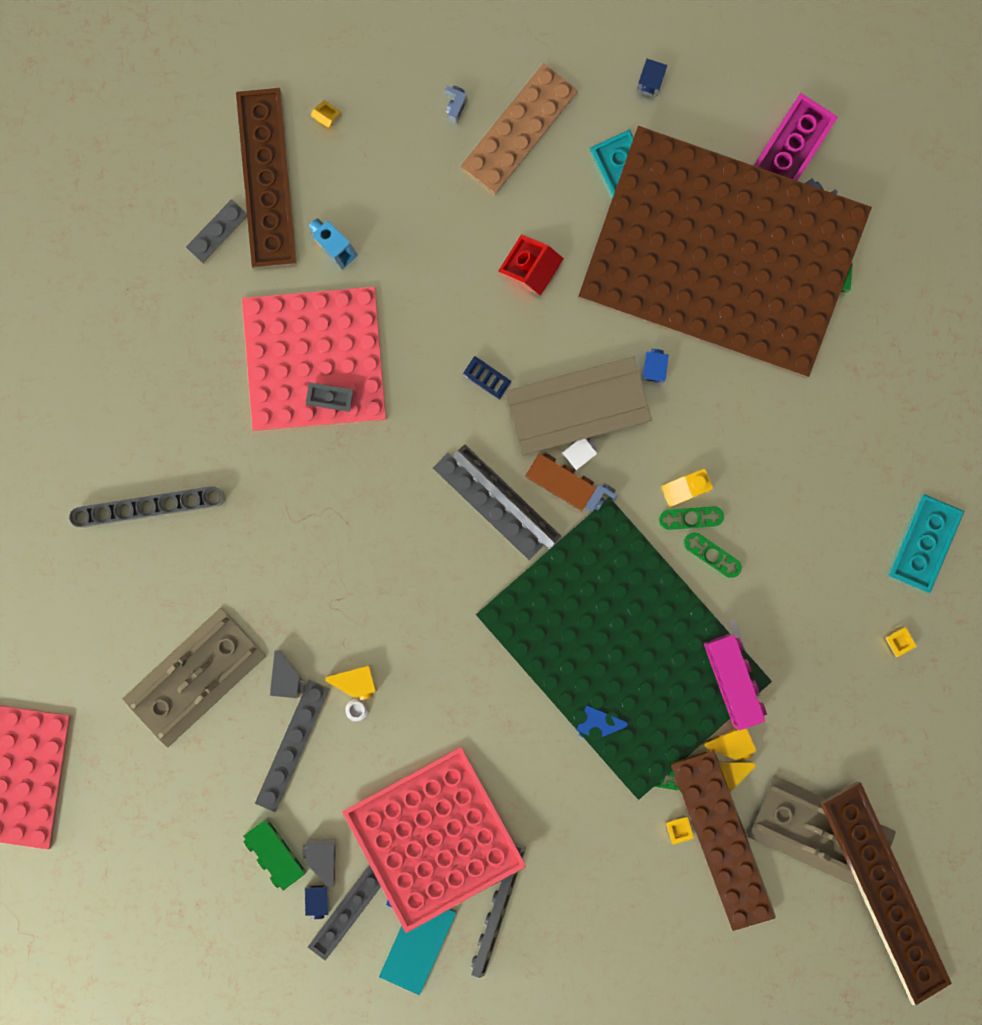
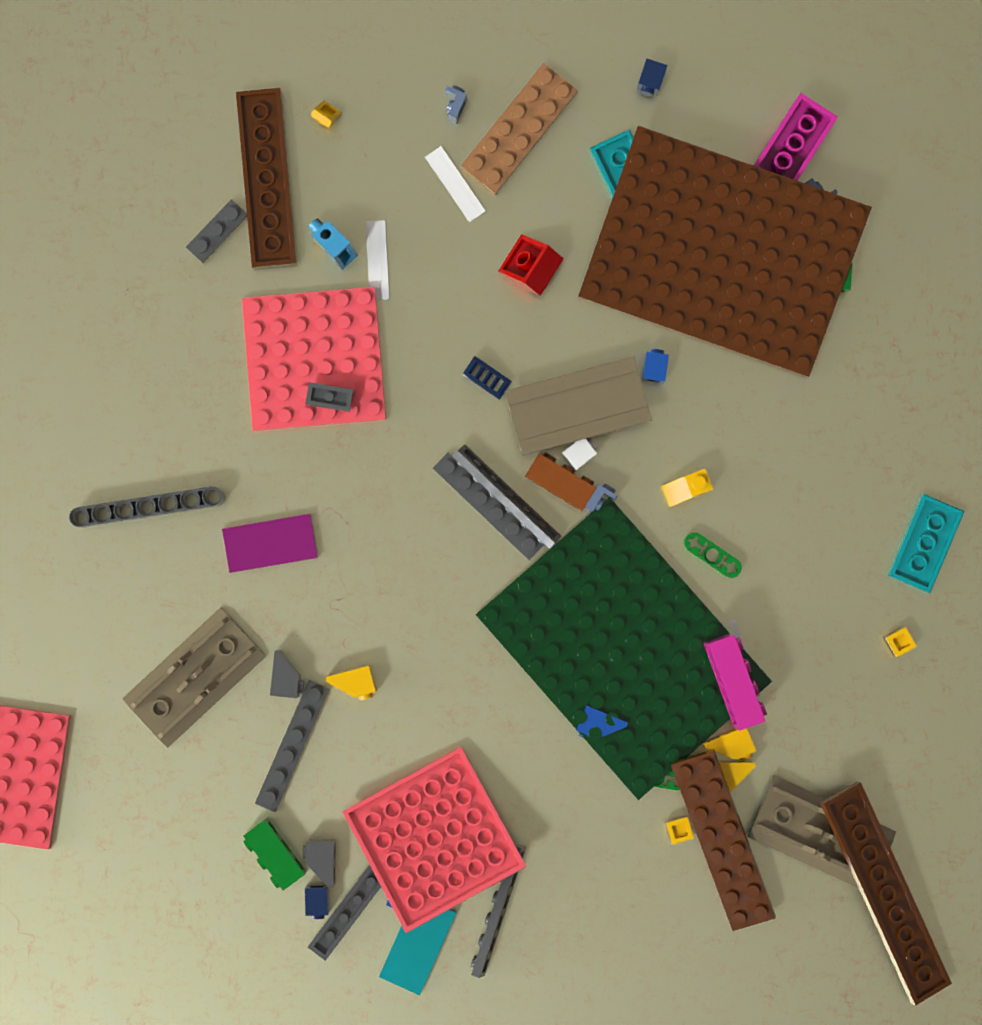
white plate [345,699,368,721] -> none
green beam [659,506,724,530] -> none
none -> magenta tile [222,514,318,573]
none -> white sticker [366,220,389,300]
none -> white sticker [425,146,485,222]

